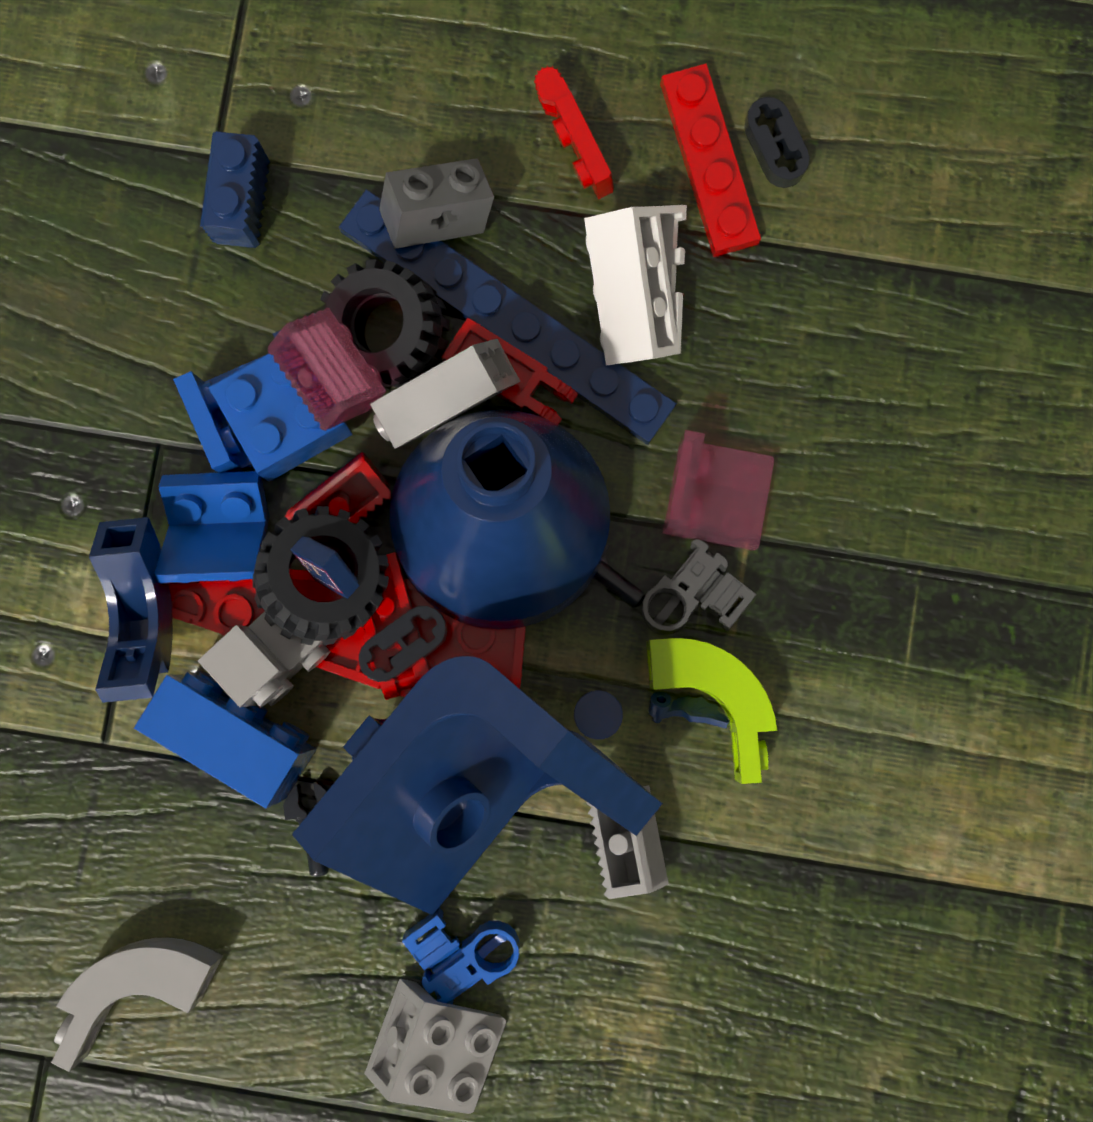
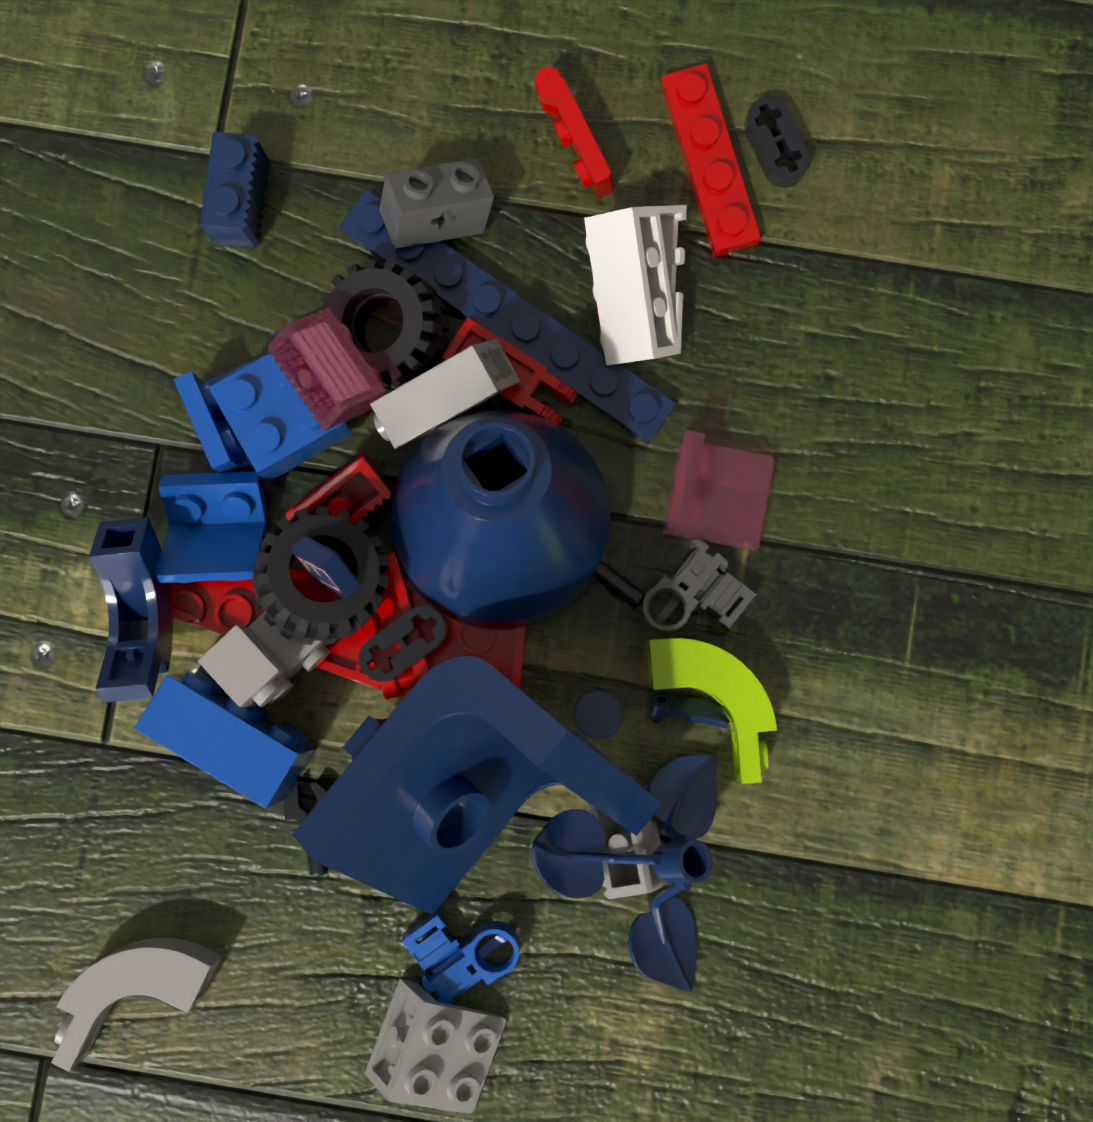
none -> dark blue plant [531,755,717,992]

